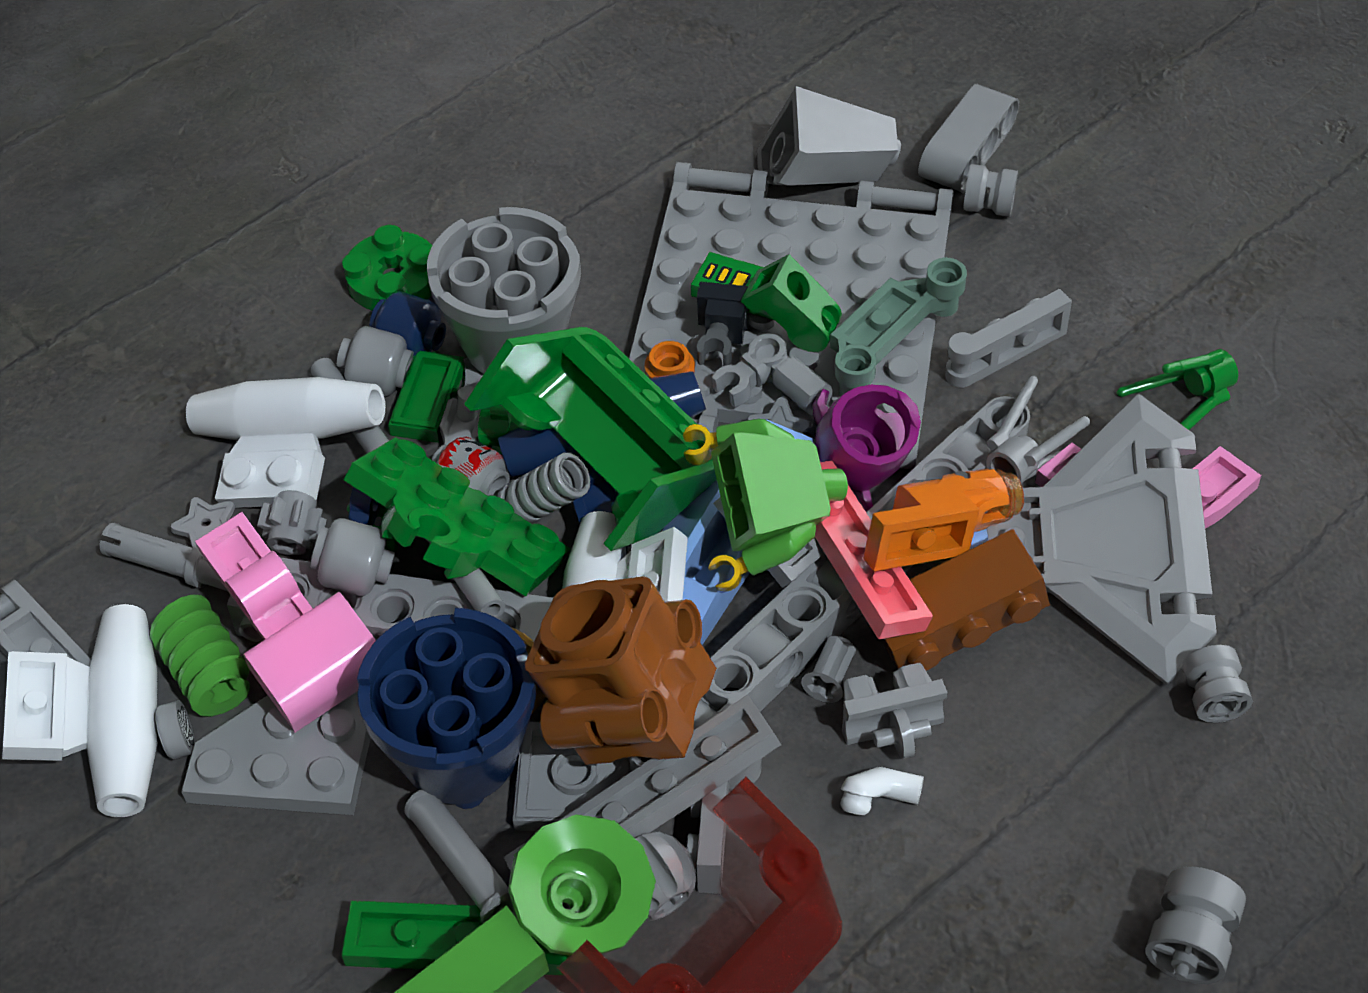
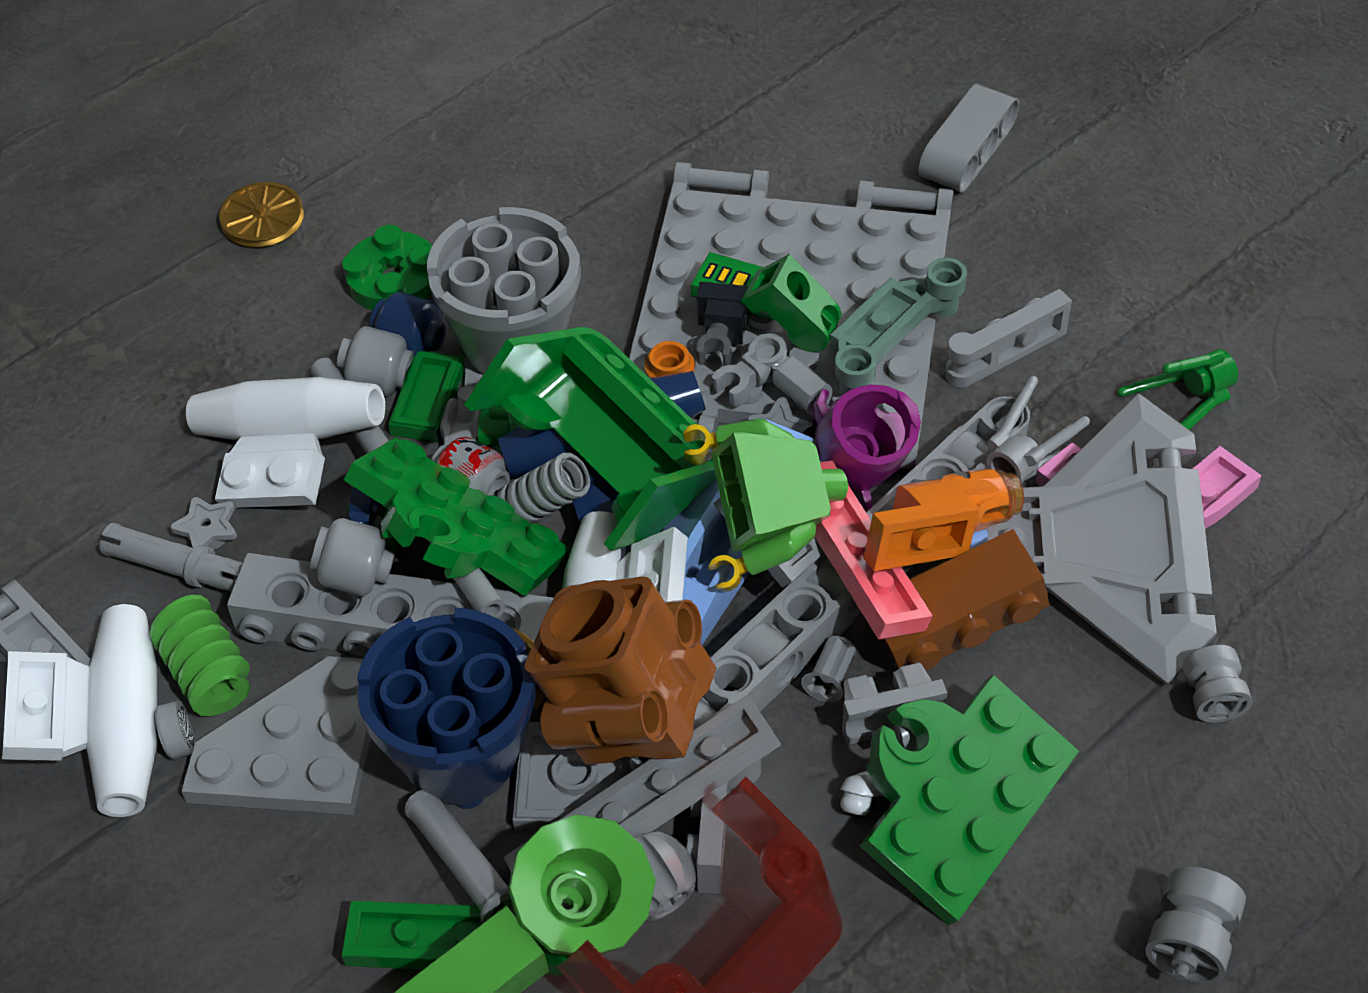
bright pink plate [195,512,376,733] -> none
light grey gear [257,490,327,555] -> none
light grey slope [757,86,901,185] -> none
light grey wheel [964,164,1018,217] -> none
none -> pearl gold wheel [219,182,304,247]
none -> green plate [859,675,1079,926]

